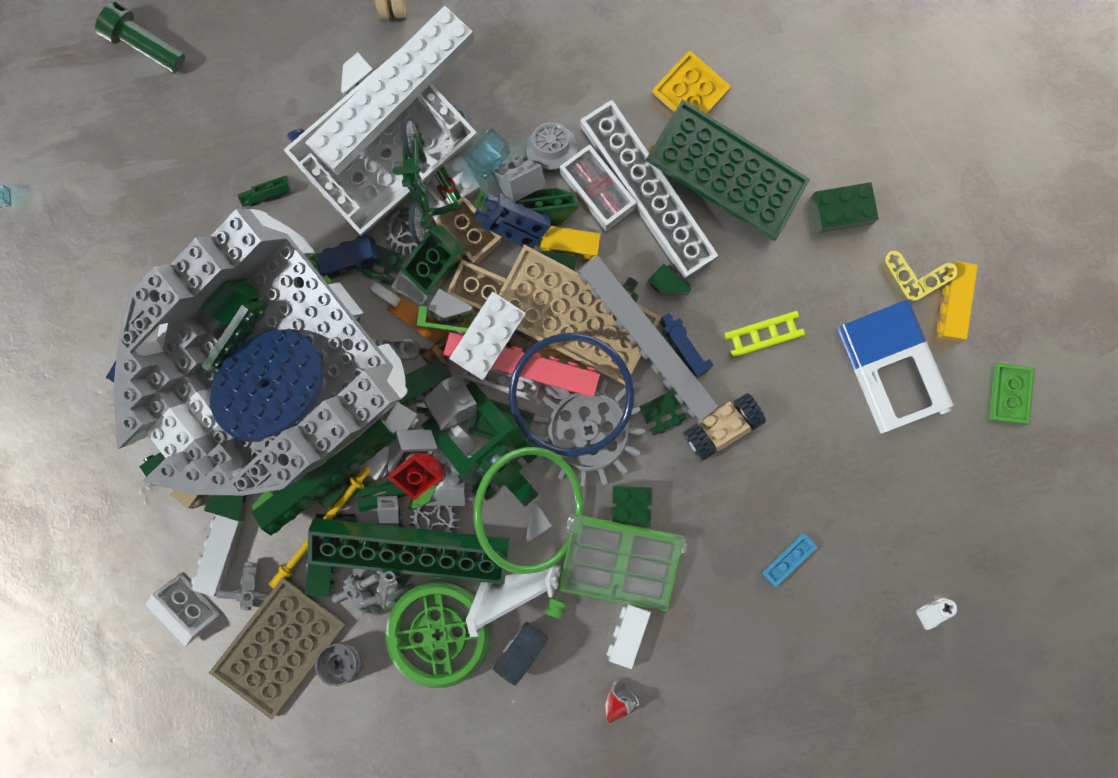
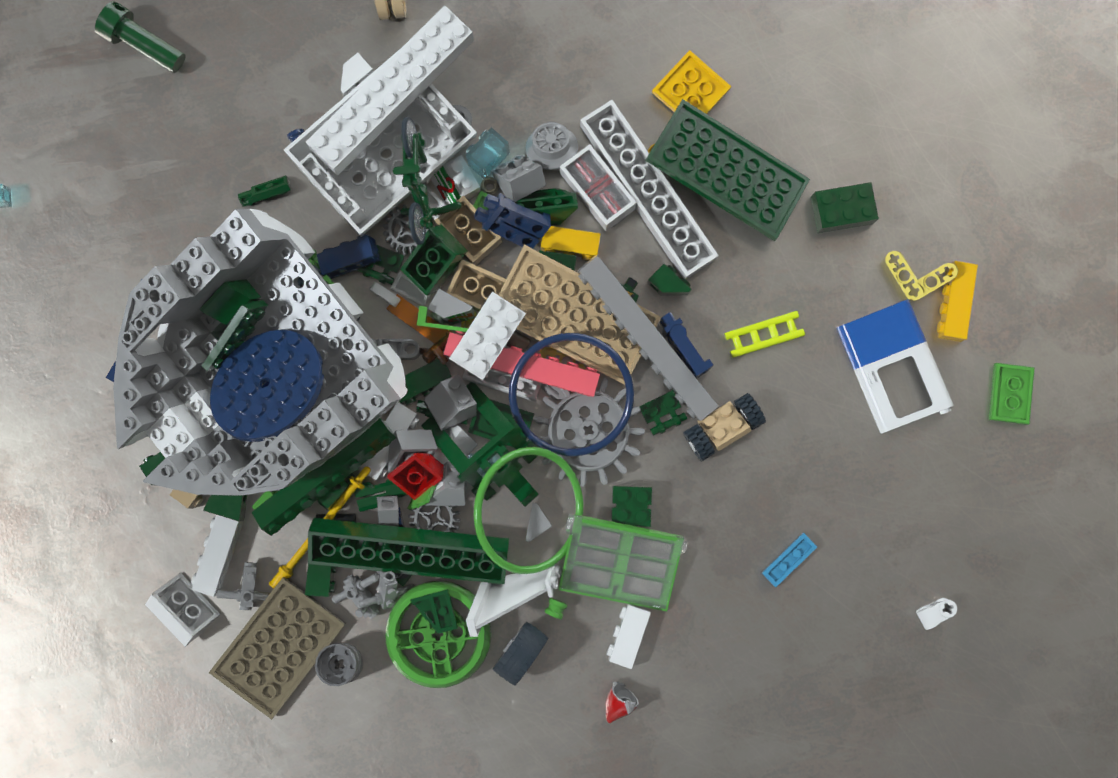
none -> dark green wing [410,589,458,634]
none -> dark tan plate [480,177,499,195]

